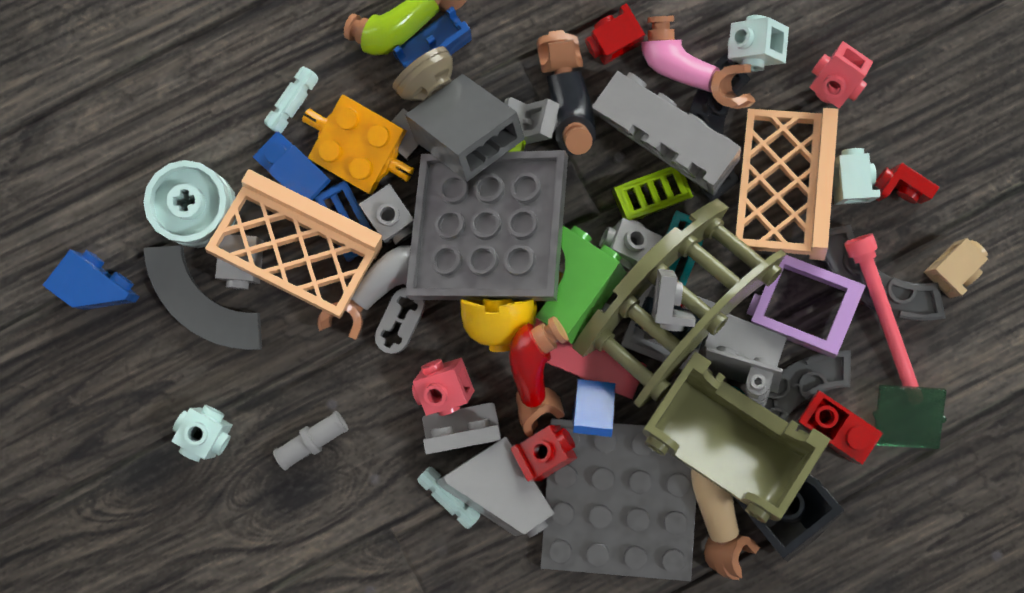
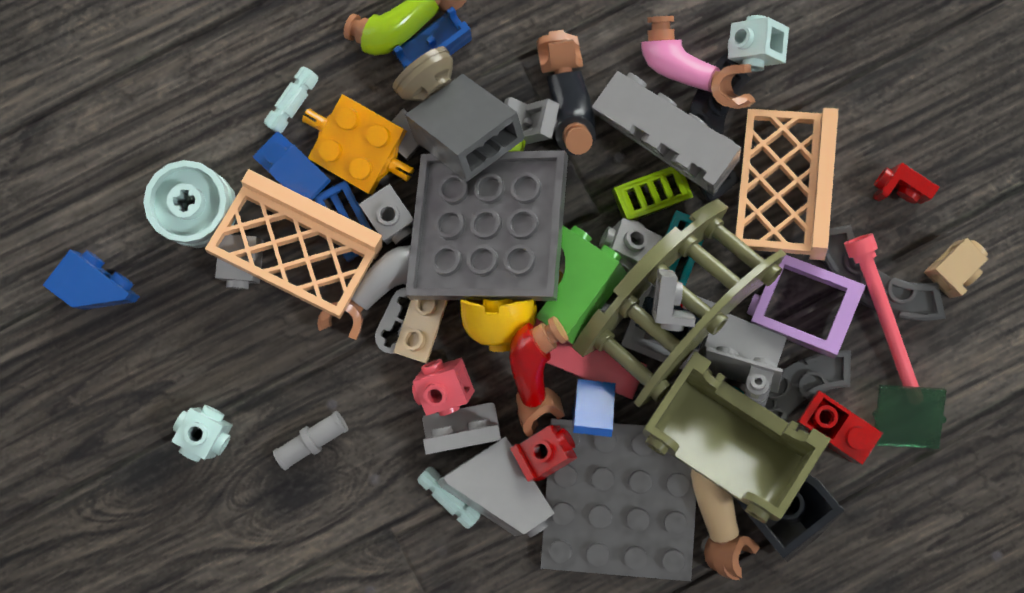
dark grey tile [144,245,262,350] -> none
red brick [585,3,645,65] -> none
coral brick [809,41,873,109] -> none
light aqua brick [833,148,881,205] -> none
none -> tan hinge [393,300,448,364]

